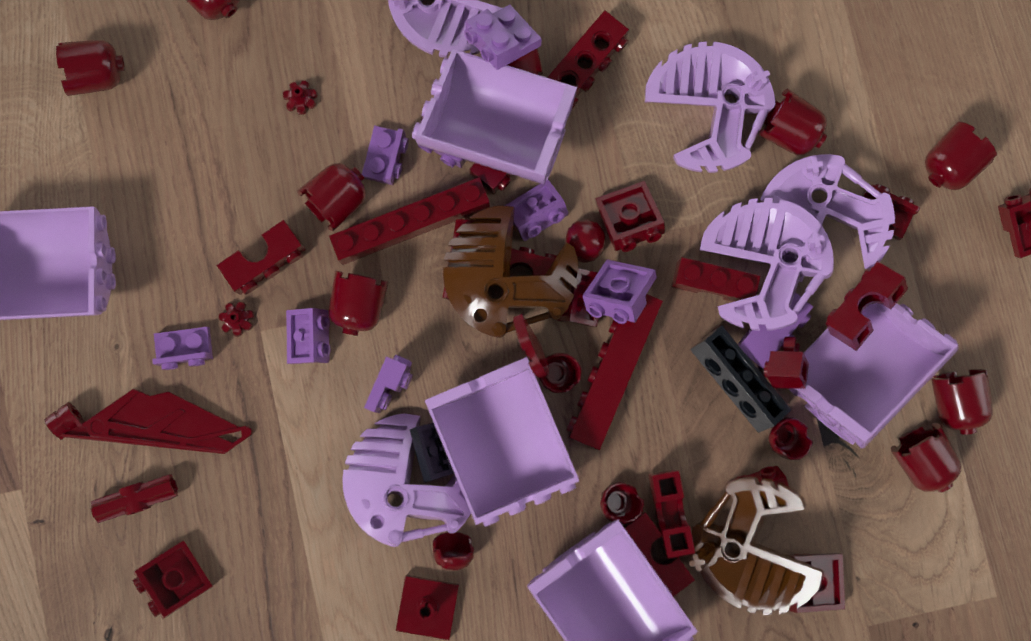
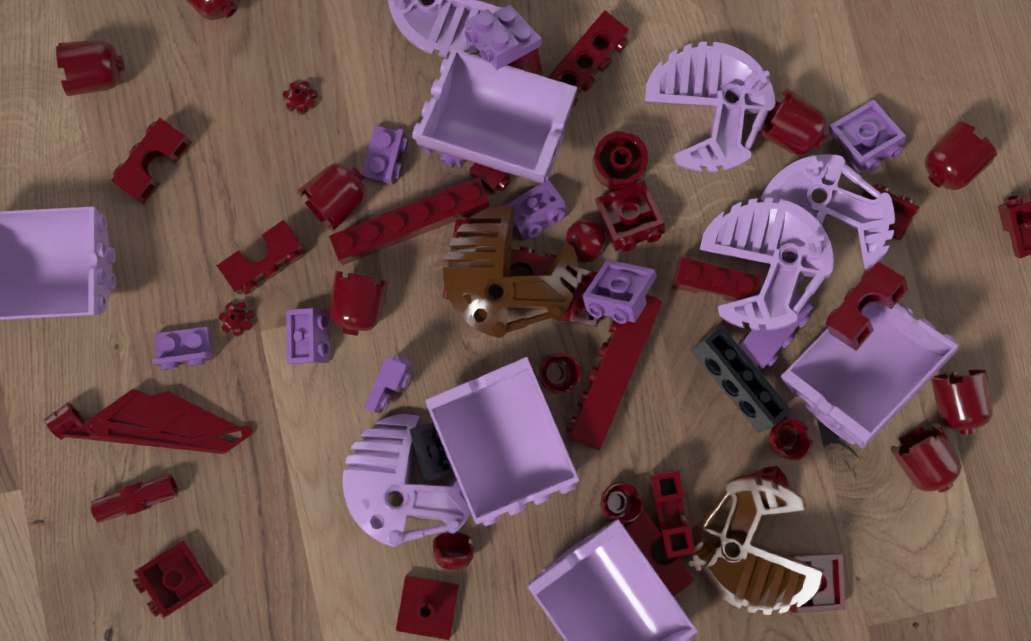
dark red tile [513,314,549,378] -> none
dark red brick [764,337,809,389] -> none
none -> dark red arch [110,117,192,204]
none -> dark red brick [592,131,648,191]
none -> medium lavender plate [829,100,906,173]

